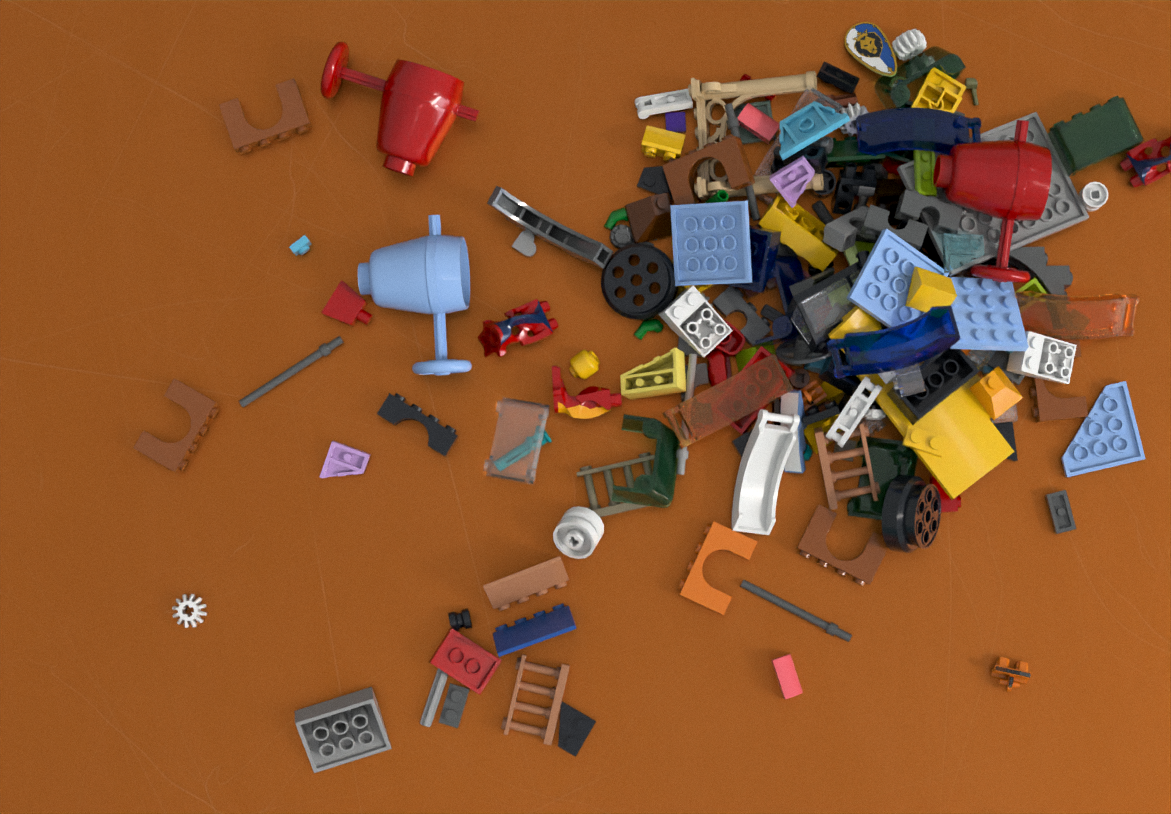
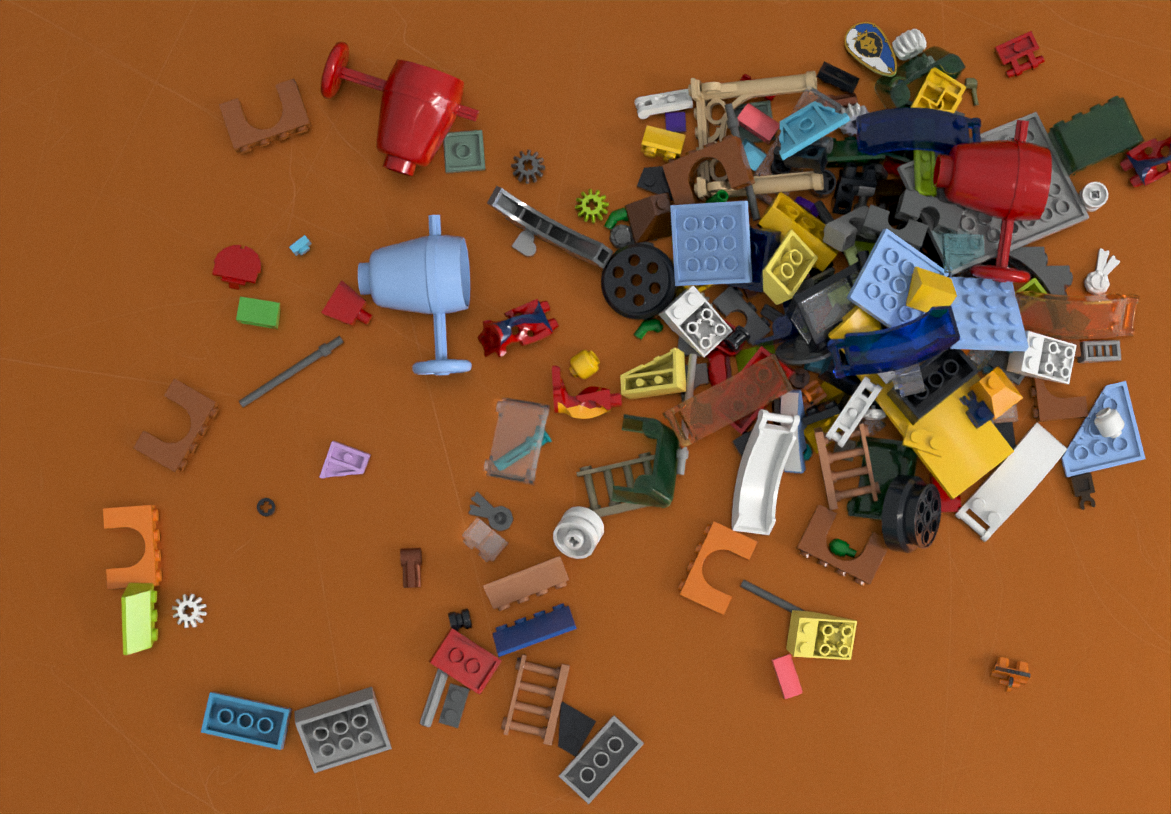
black arch [377,393,459,457] -> none
lavender wing [769,156,815,208] -> none
dark grey plate [1045,490,1076,534] -> none
none -> orange arch [103,505,162,589]
none -> slope [121,583,158,655]
none -> dark azure brick [201,691,292,750]
none -> red piece [212,245,261,290]
none -> bright green brick [236,296,280,329]
none -> black bush [257,498,275,517]
none -> copper piece [400,548,422,588]
none -> sand green tile [443,130,485,173]
none -> clear piece [462,517,509,562]
none -> dark grey piece [468,492,513,531]
none -> dark grey gear [511,150,545,184]
none -> light grey brick [559,715,644,804]
none -> lime gear [575,189,609,223]
none -> black bush [724,325,751,352]
none -> medium azure brick [742,138,767,171]
none -> light yellow slope [763,229,818,305]
none -> light yellow slope [786,610,857,660]
none -> dark purple tile [794,196,819,217]
none -> green cylinder [829,538,857,558]
none -> white windscreen [954,422,1067,542]
none -> clear blue plate [960,390,995,429]
none -> red plate [994,31,1045,78]
none -> dark brown plate [1070,472,1095,510]
none -> light grey slope [1078,340,1121,363]
none -> white piece [1084,248,1120,296]
none -> white head [1094,407,1125,439]

